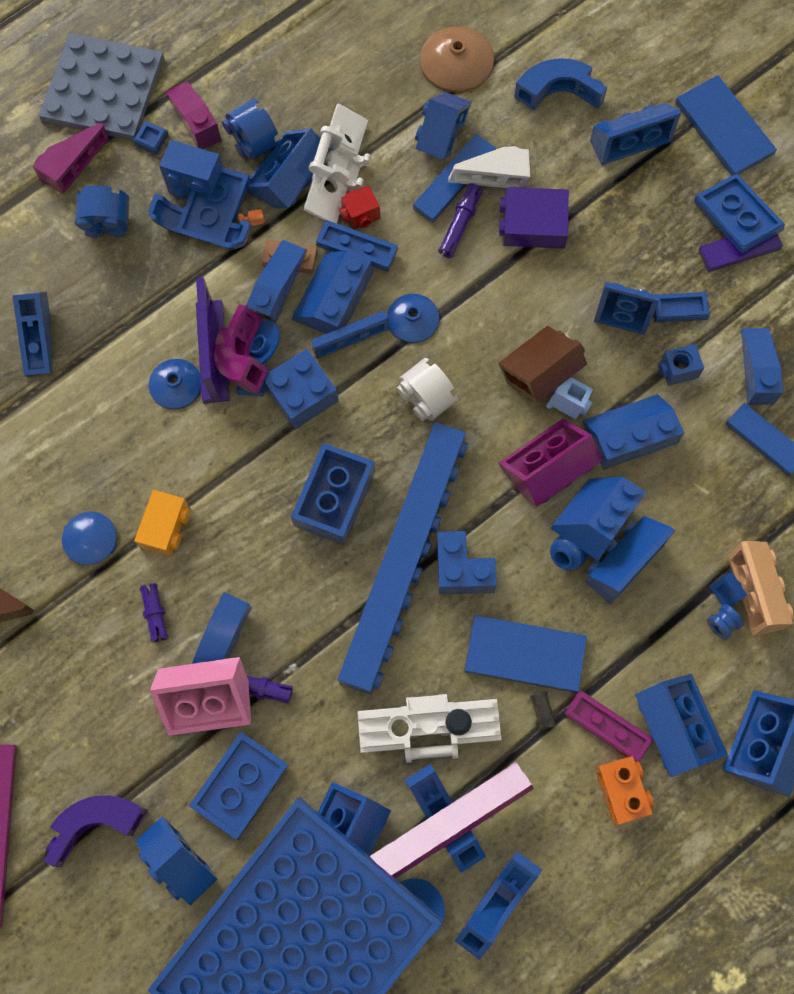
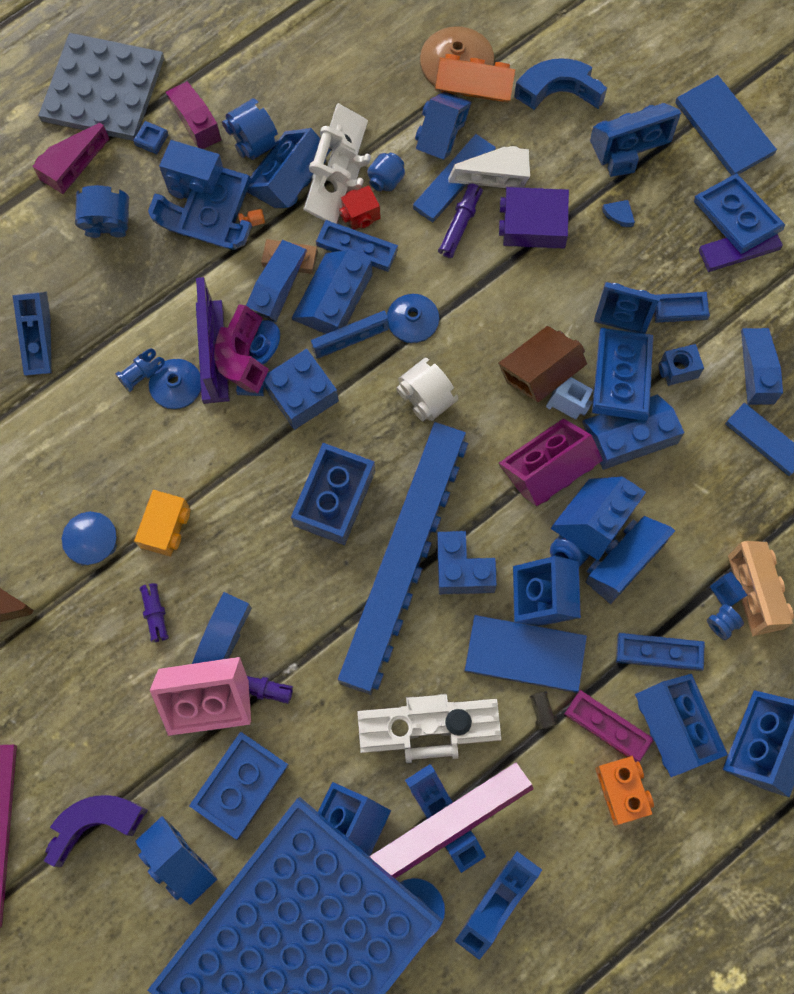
none -> blue piece [115,348,165,392]
none -> blue head [367,152,405,192]
none -> orange brick [434,54,515,103]
none -> blue brick [513,556,581,626]
none -> blue tile [592,328,653,421]
none -> blue tile [602,200,635,227]
none -> blue plate [608,150,639,177]
none -> blue tile [616,633,705,671]

